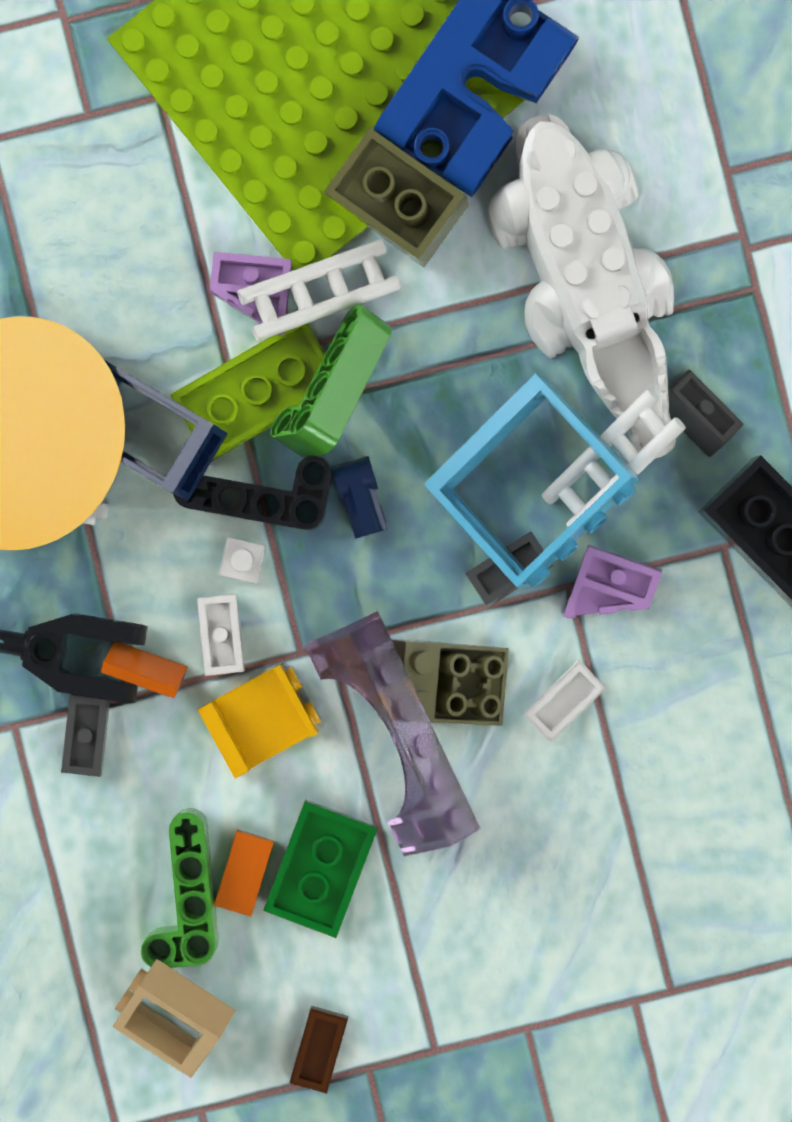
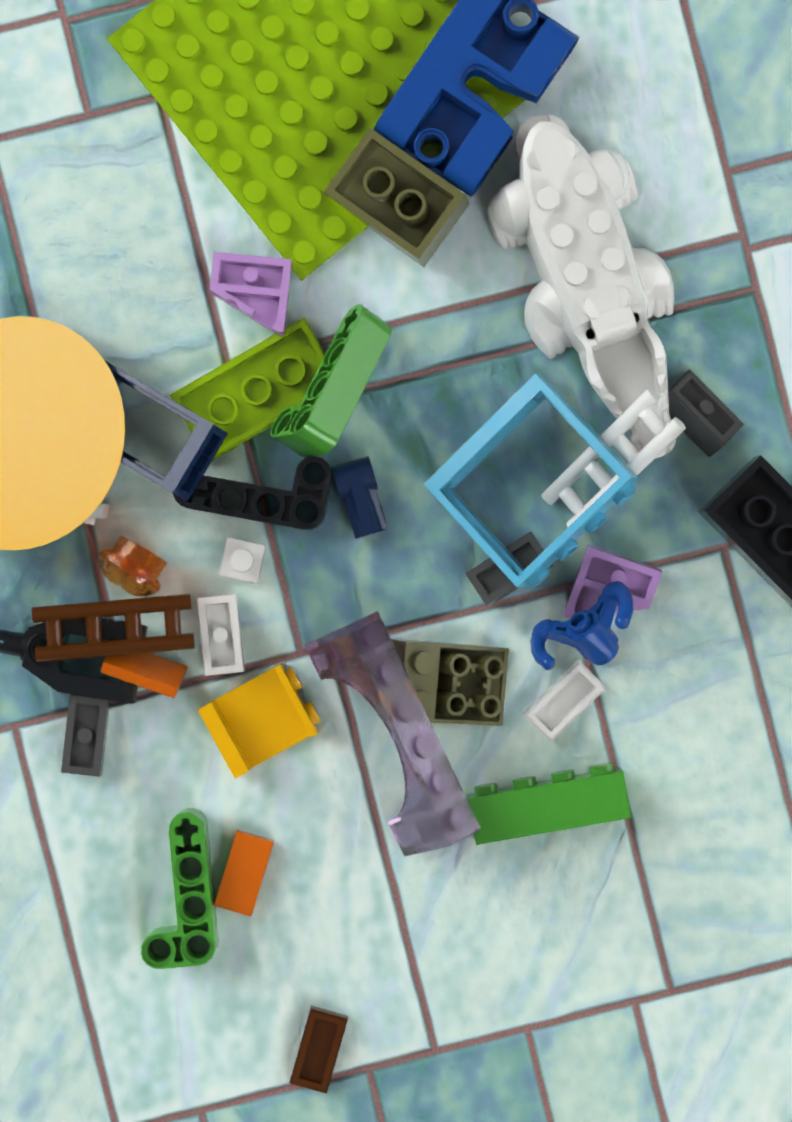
tan window [112,959,236,1078] -> none
white bar [237,239,401,342] -> none
green plate [263,799,378,938] -> none
none -> reddish brown bar [32,594,195,662]
none -> clear orange piece [98,535,168,597]
none -> bright green brick [467,763,632,845]
none -> blue piece [530,581,633,670]

